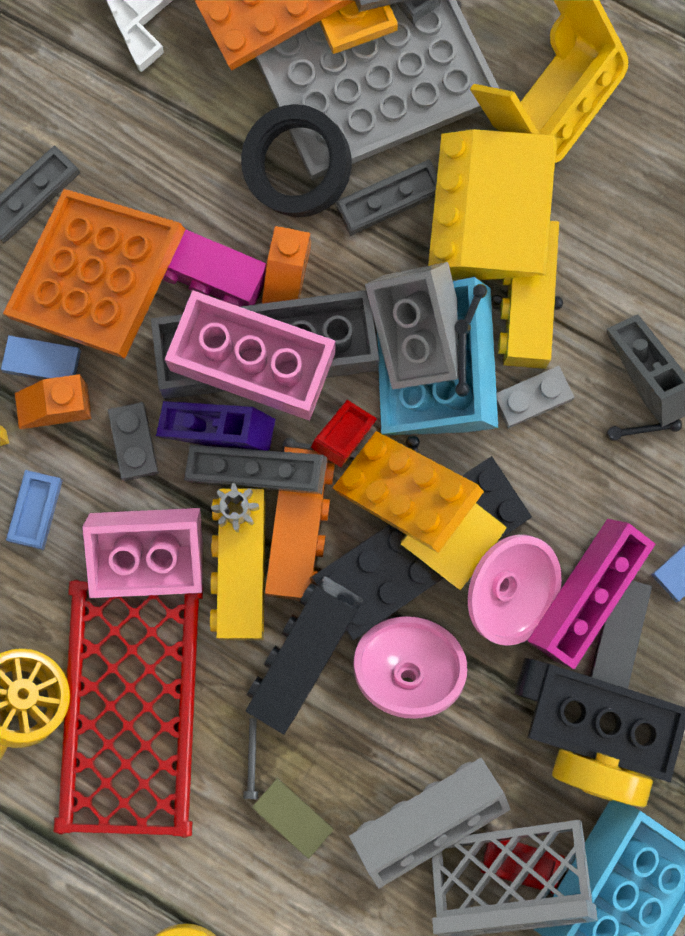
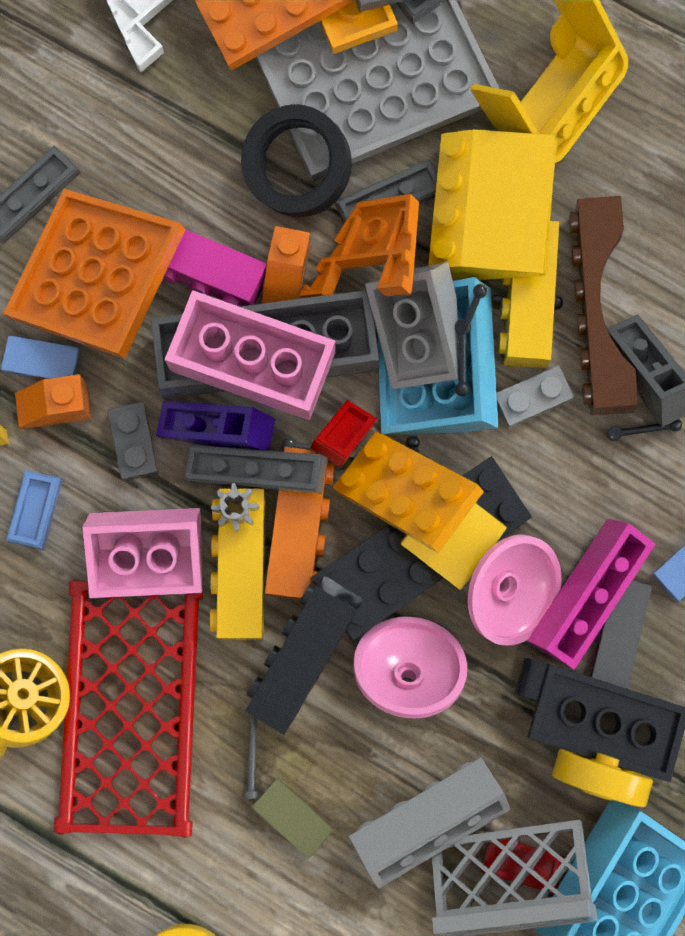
none -> orange wing [299,194,419,298]
none -> reddish brown arch [569,196,638,415]

